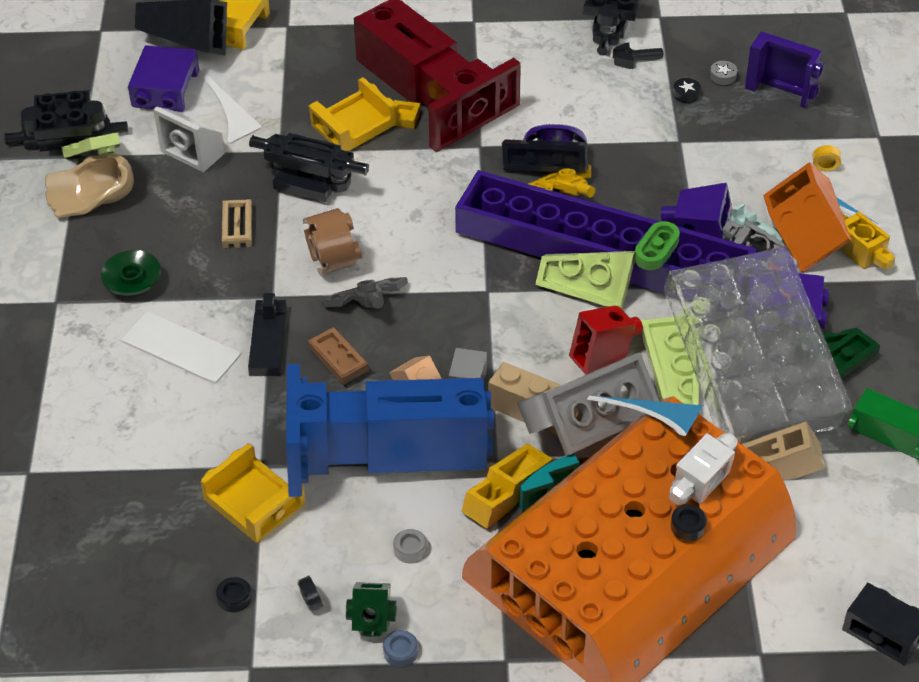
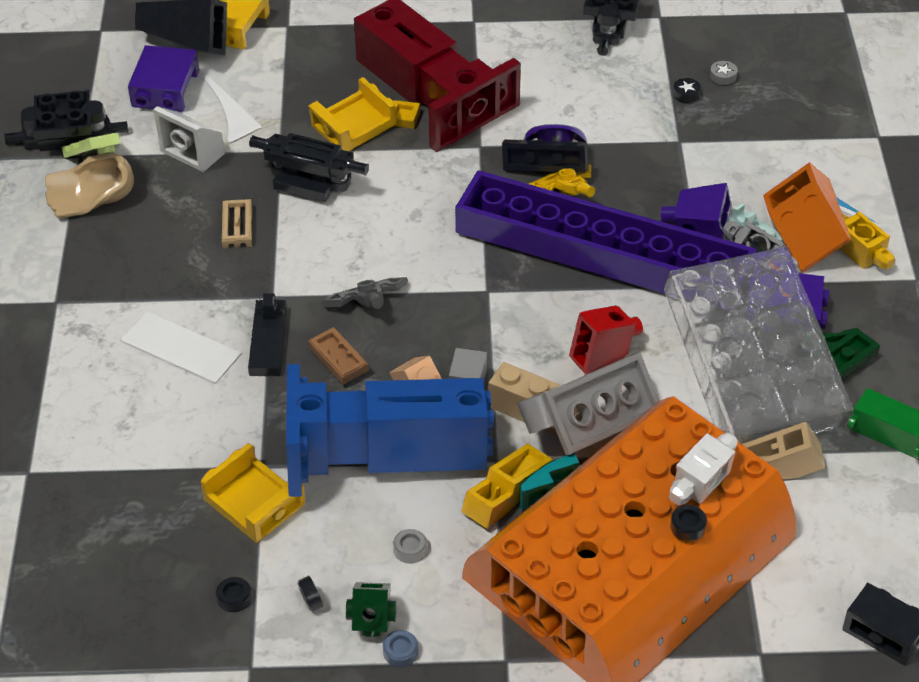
dark green dish [101,250,161,296] -> none
medium nougat brick [303,208,362,275] -> none
yellowish green wing [535,251,635,309] -> none
dark azure sticker [587,395,704,436] -> none
black bar [612,42,664,69] -> none
bright green plate [635,221,680,270] -> none
yellowish green wing [641,314,701,405] -> none
dark purple panel [745,31,824,108] -> none
yellow tile [812,145,841,171] -> none

